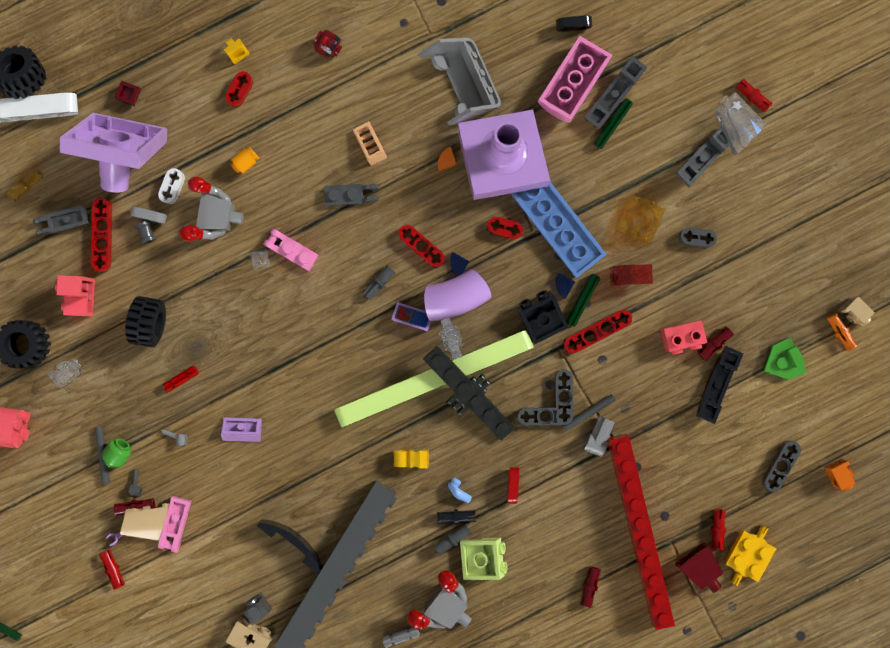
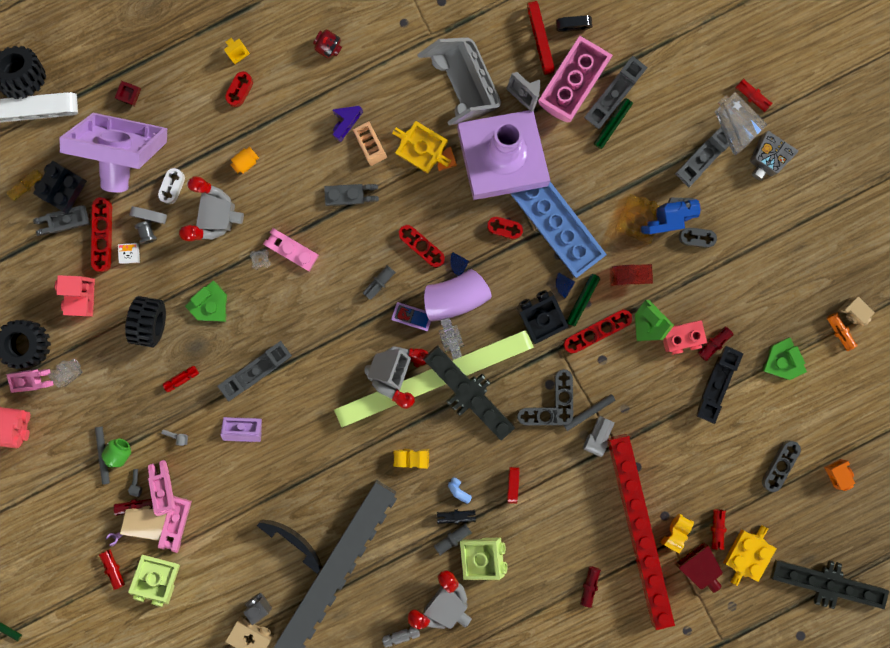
none -> bright pink hinge [6,369,54,393]
none -> black plate [33,160,87,214]
none -> white tile [118,243,140,264]
none -> yellowish green plate [128,555,180,607]
none -> bright pink hinge [148,460,176,516]
none -> bright green plate [185,281,227,322]
none -> dark grey slope [218,341,292,402]
none -> dark purple slope [332,106,363,142]
none -> light grey torso [364,346,428,409]
none -> yellow plate [392,121,451,174]
none -> light grey slope [507,72,540,112]
none -> red beam [527,0,554,75]
none -> bright green plate [635,300,674,341]
none -> blue plate [641,197,701,234]
none -> yellow leg [659,513,694,554]
none -> flat silver torso [750,130,798,180]
none -> pearl dark grey hinge [770,559,889,609]

